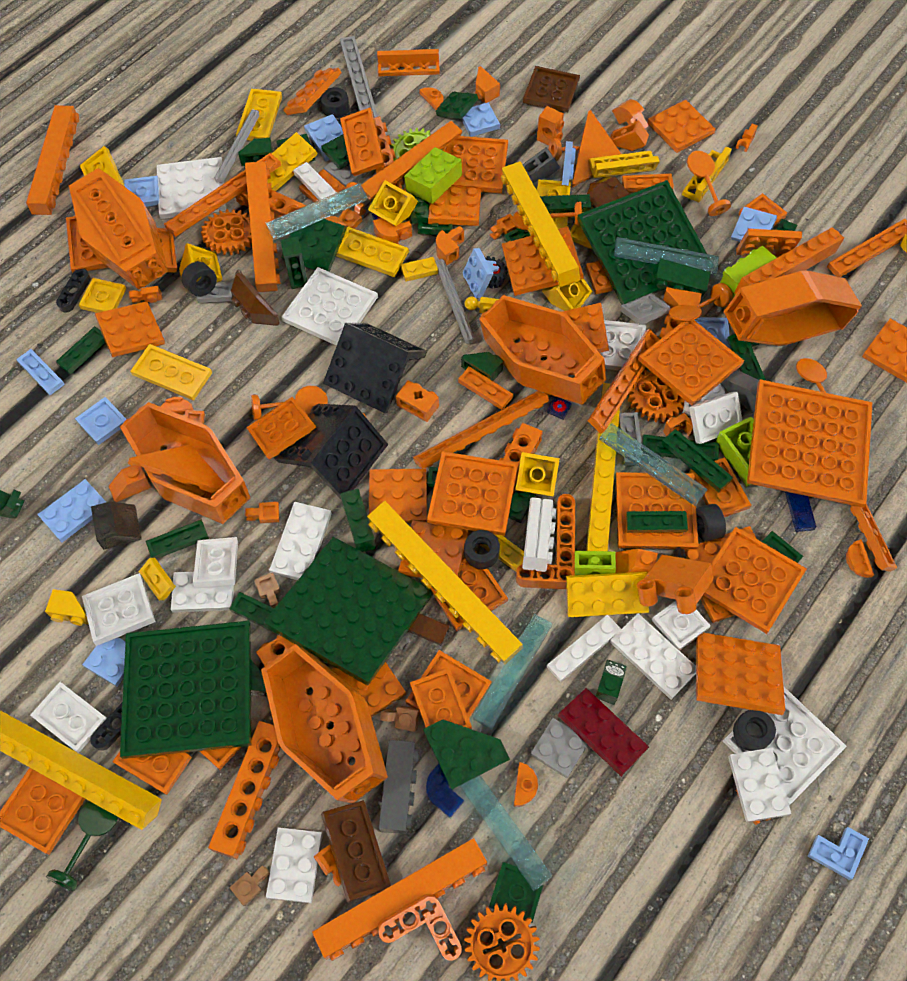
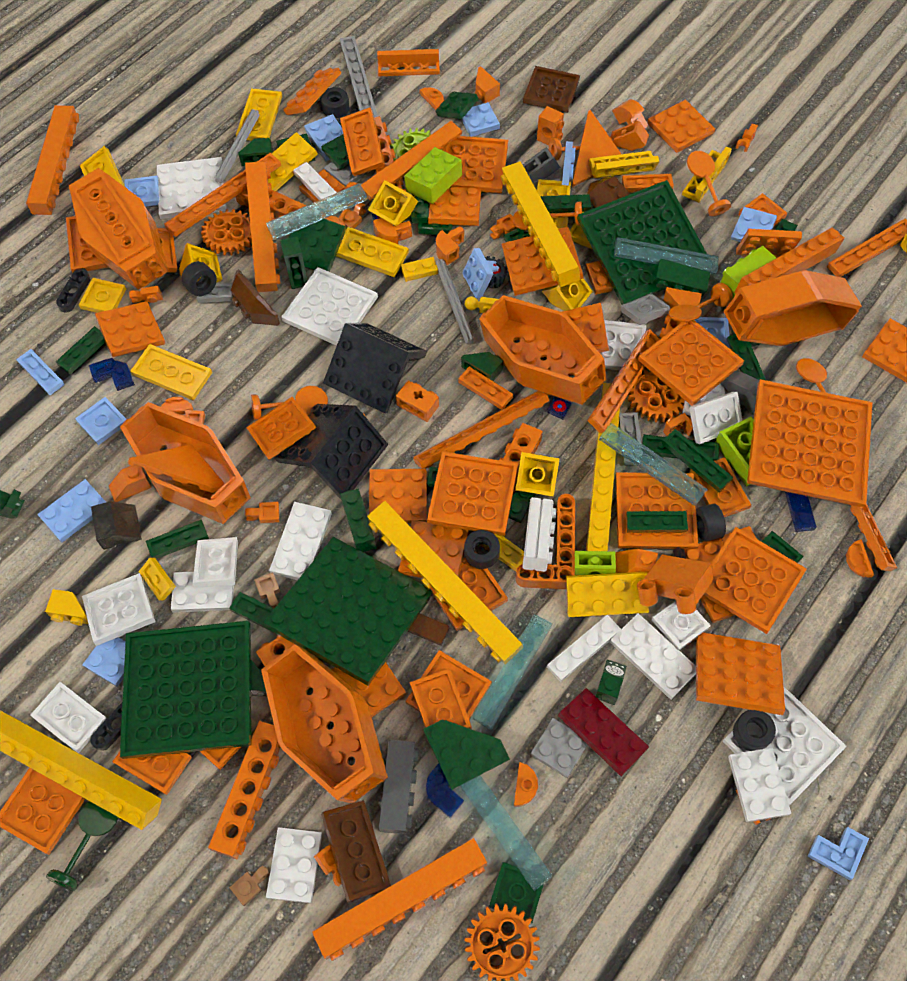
orange beam [377,894,462,961] -> none
medium nougat plate [380,706,419,732] -> none
none -> clear blue plate [89,358,135,391]

